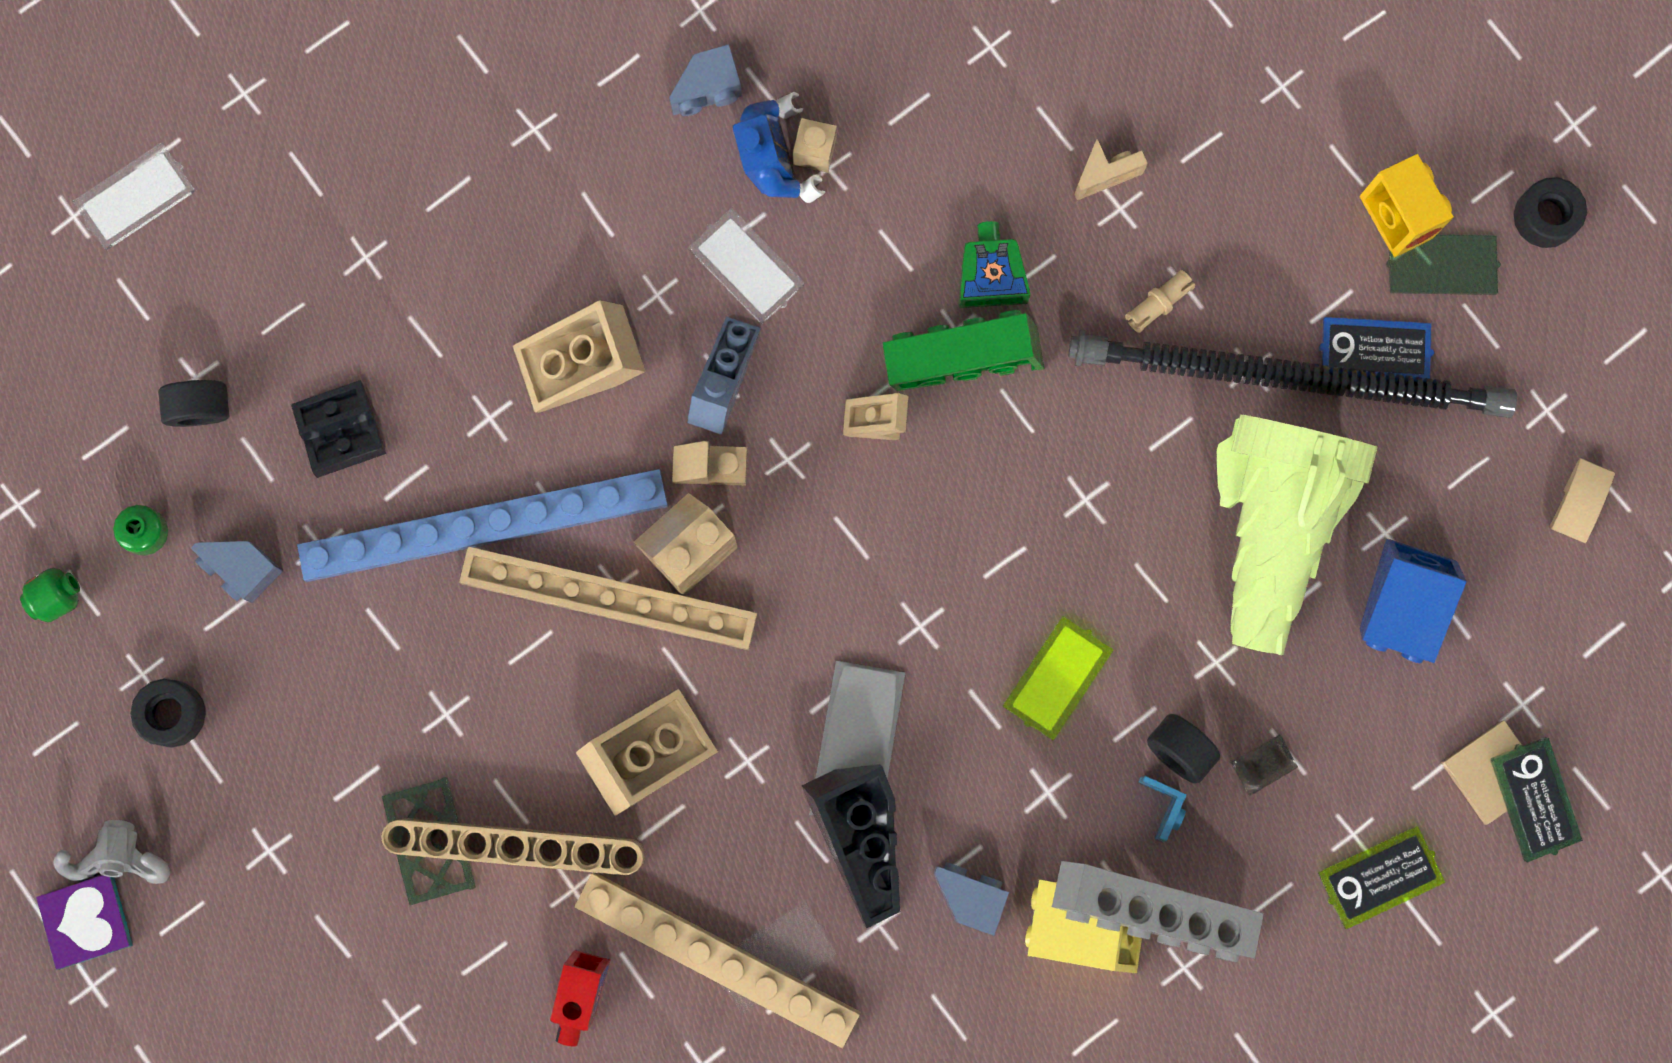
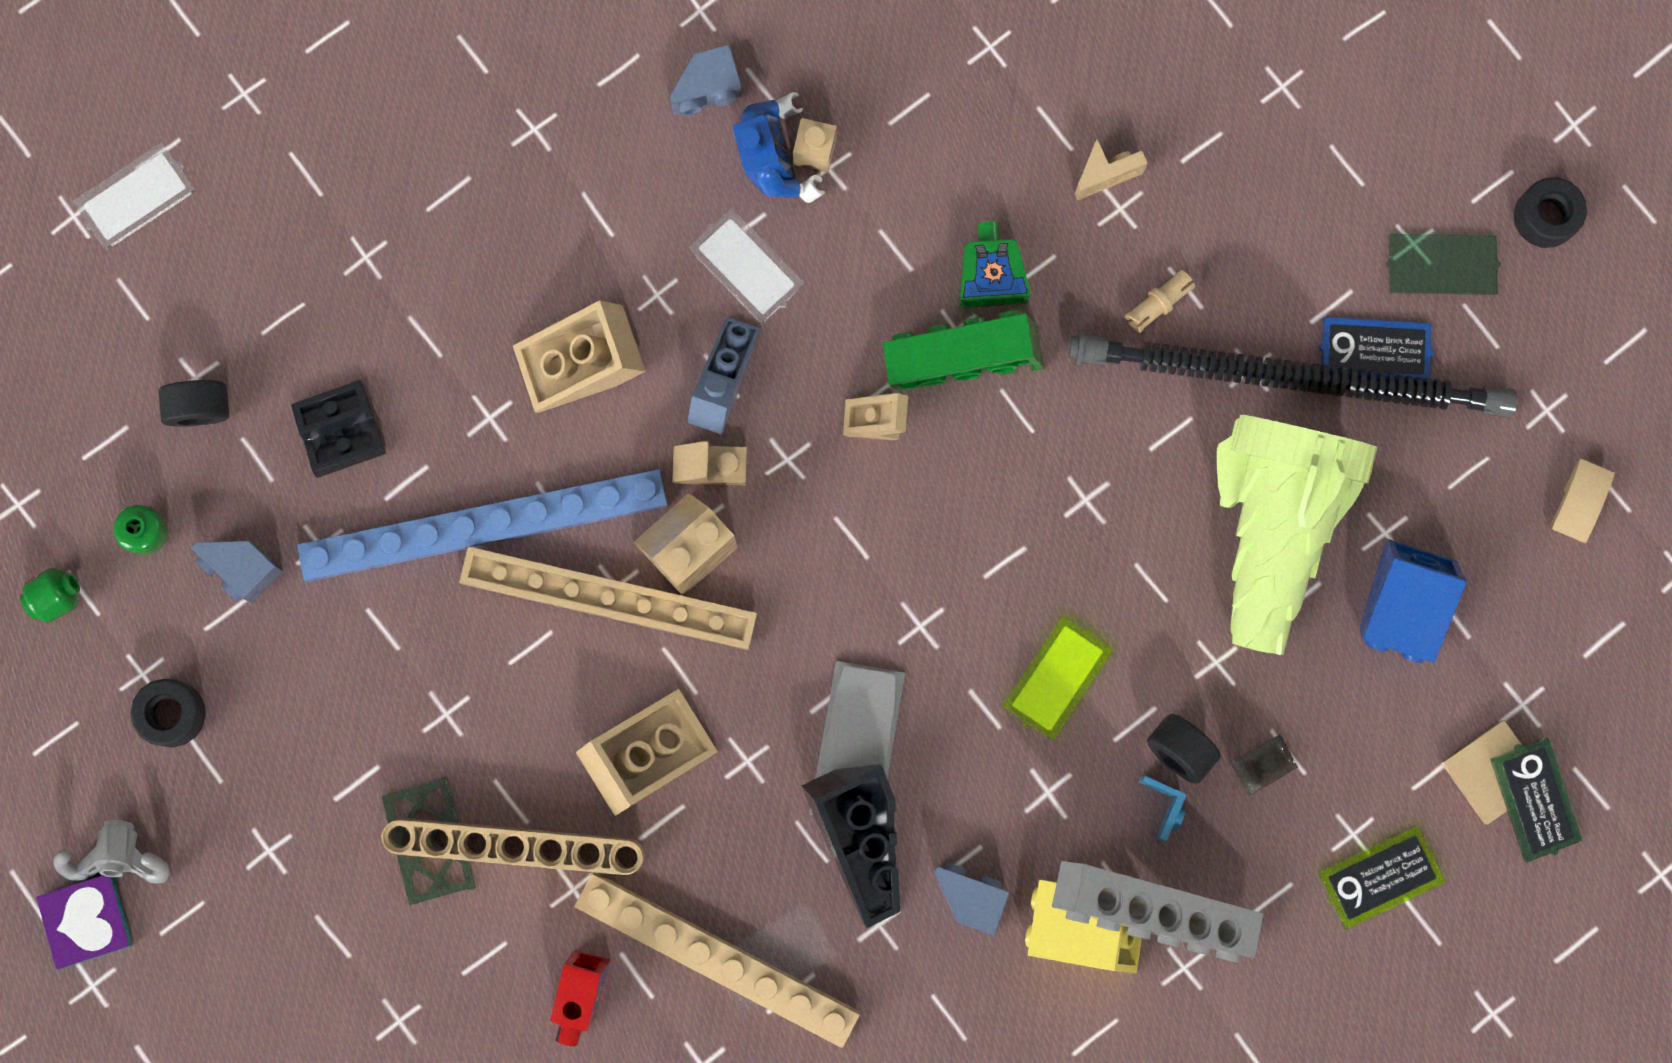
yellow brick [1359,154,1454,258] -> none

